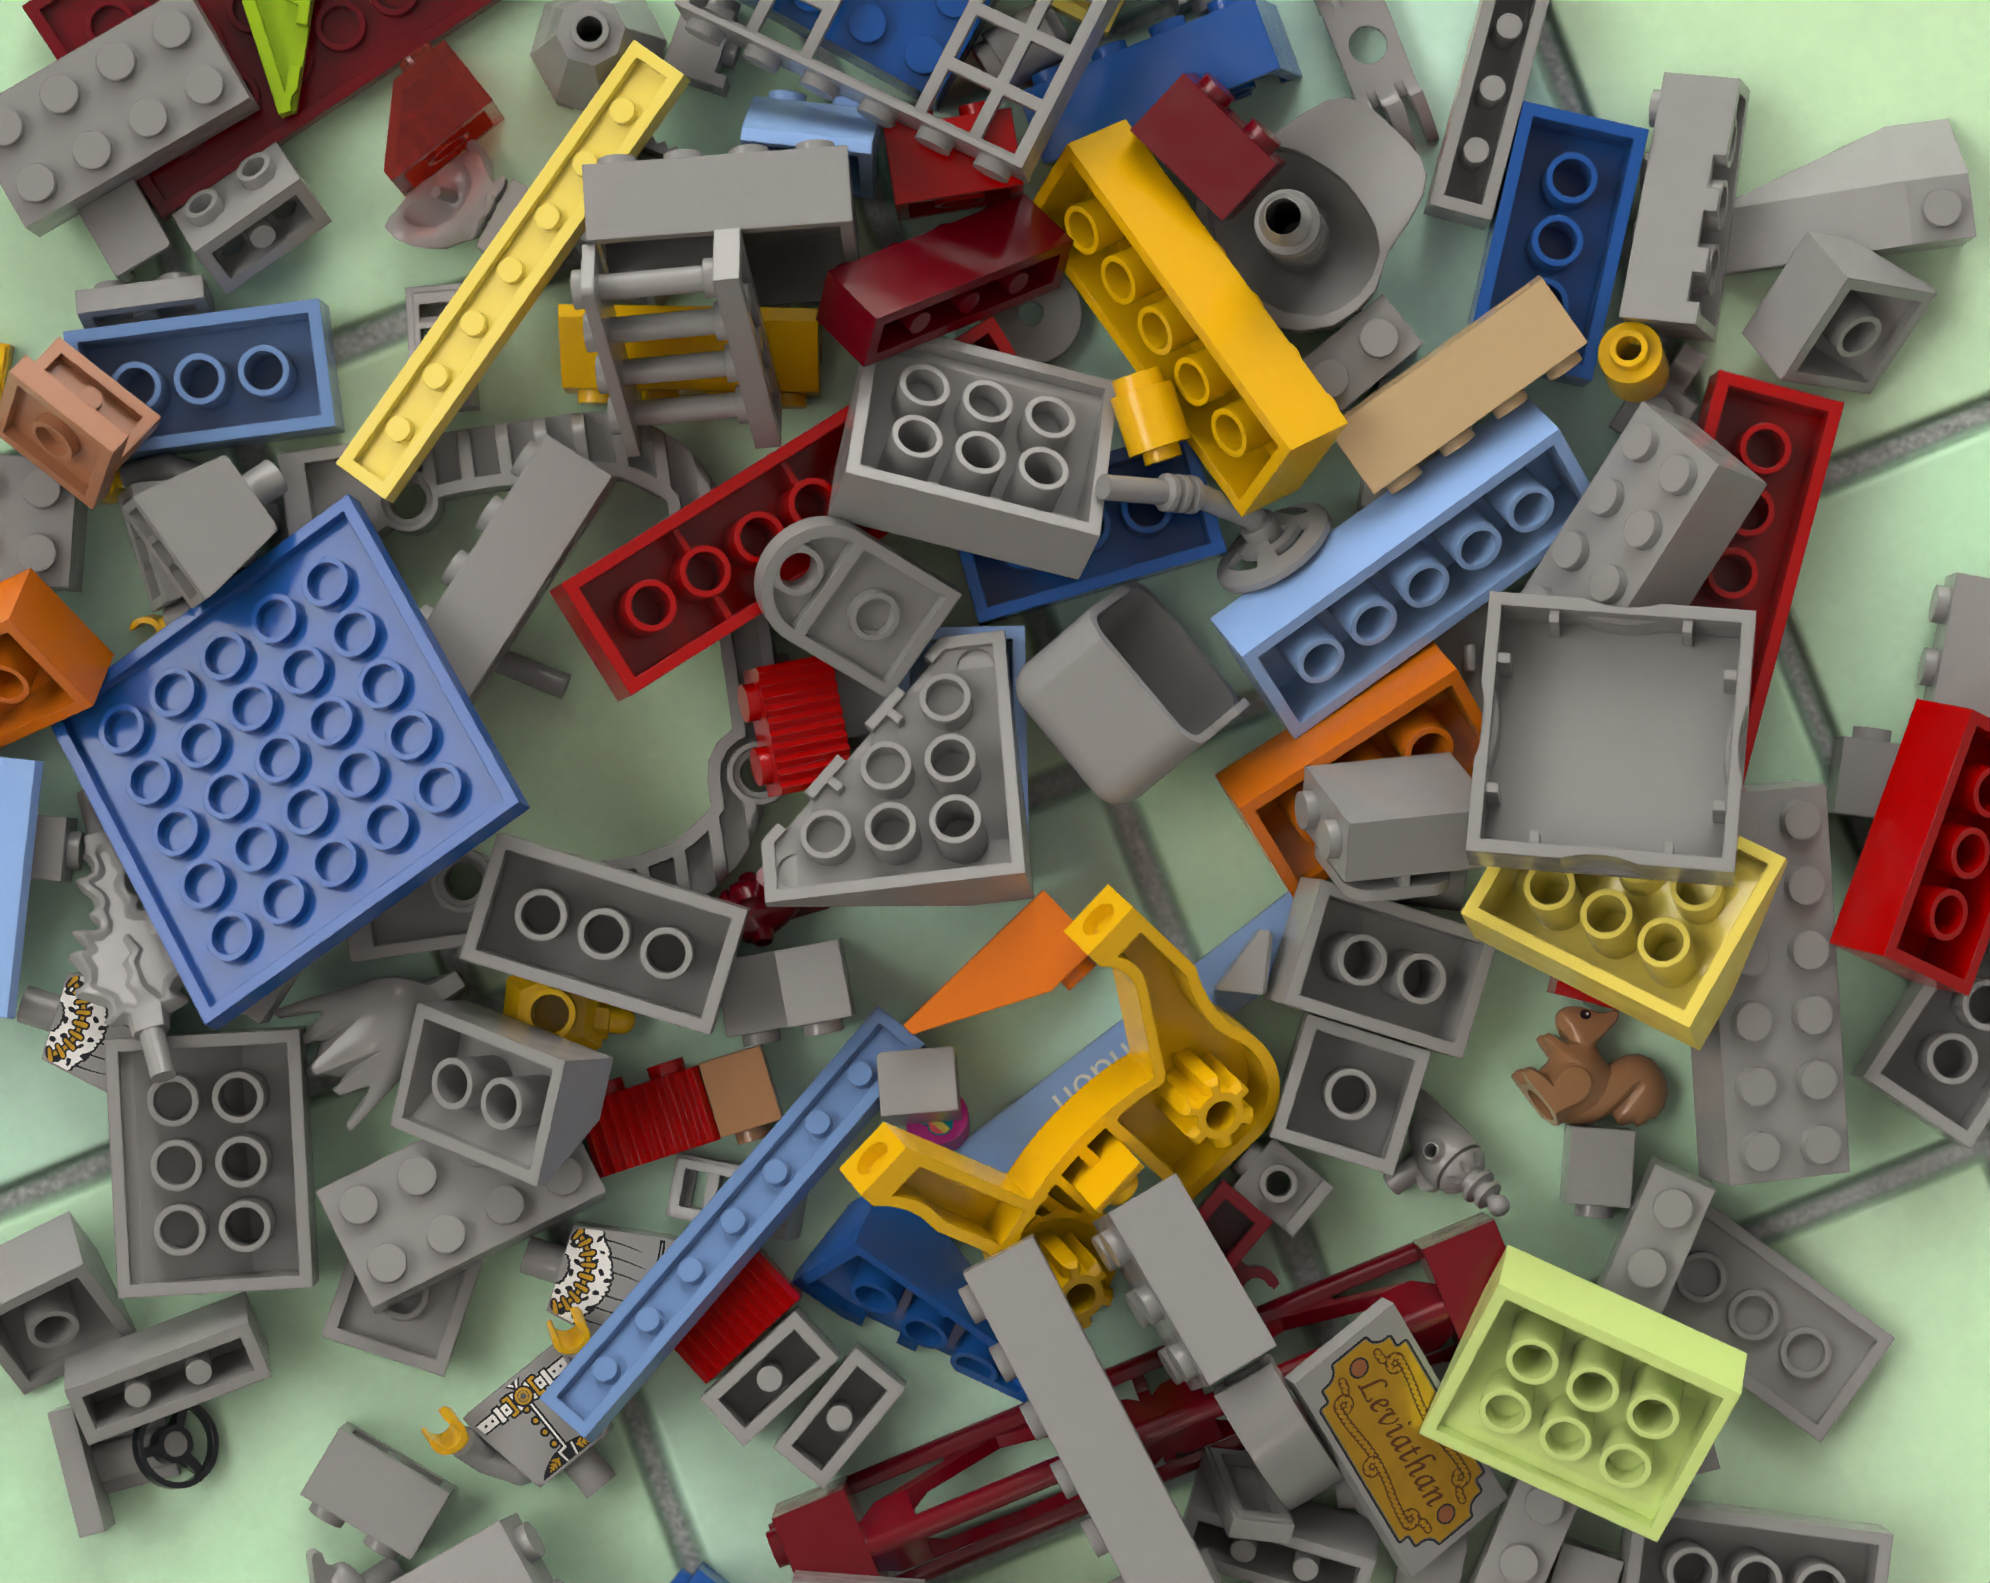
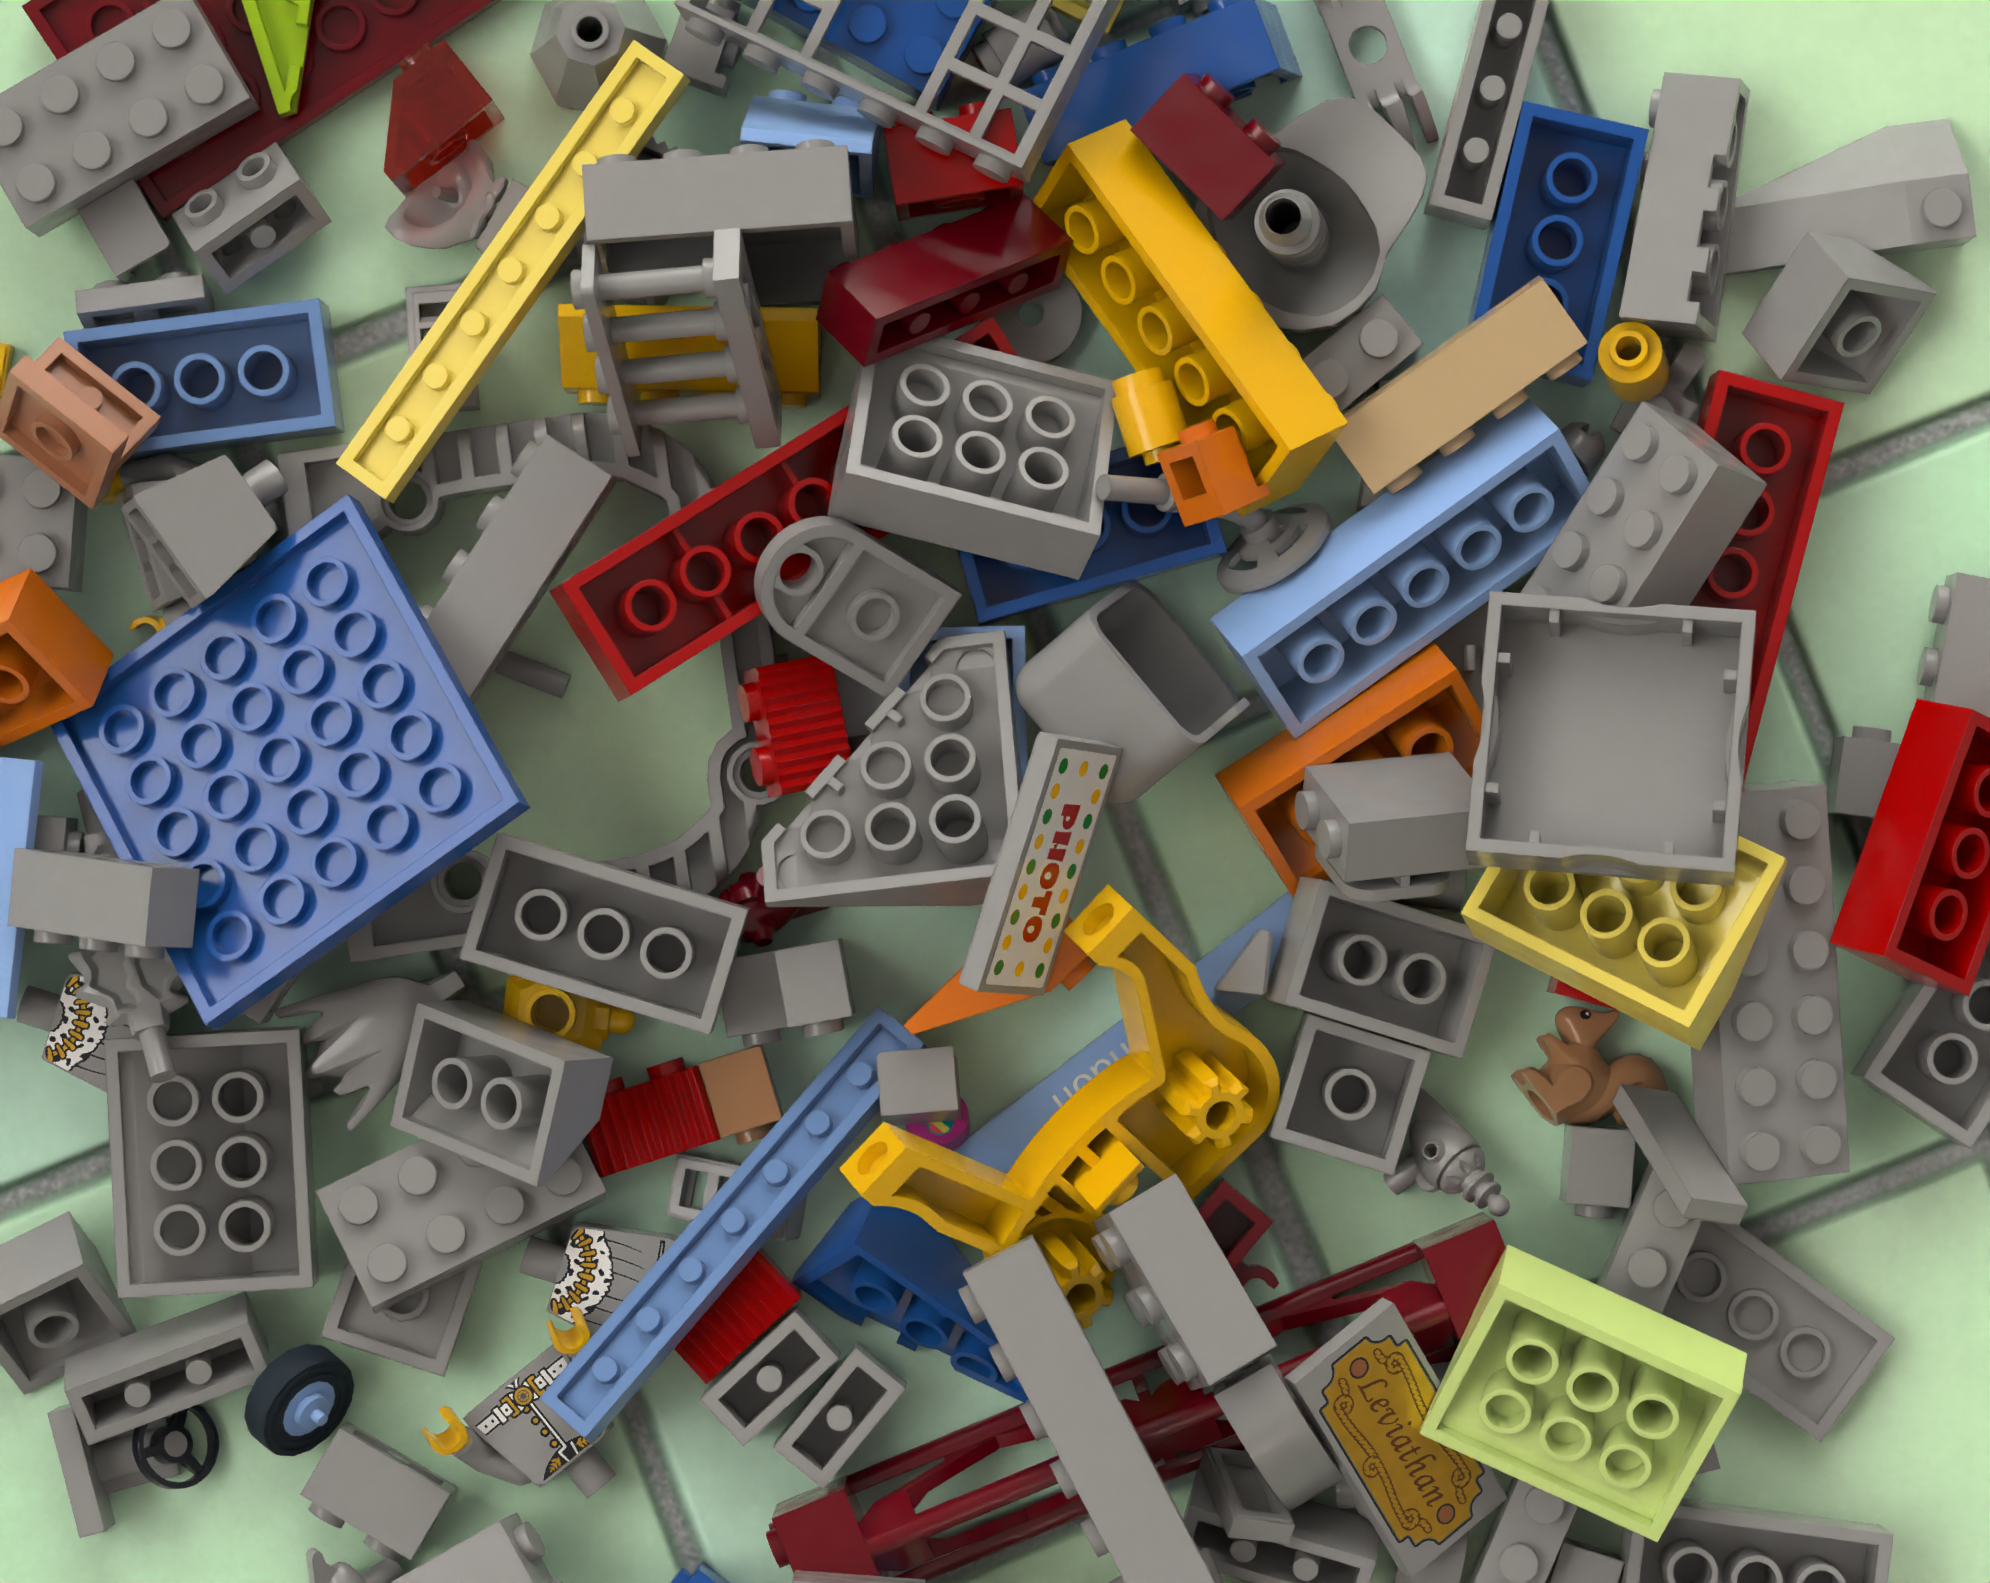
light grey brick [1230,1137,1334,1237] -> none
none -> light grey brick [8,848,200,959]
none -> black wheel [244,1344,354,1456]
none -> tile [959,731,1123,996]
none -> orange brick [1157,418,1271,527]
none -> light grey hinge [1560,422,1605,477]
none -> light grey tile [1613,1084,1748,1225]

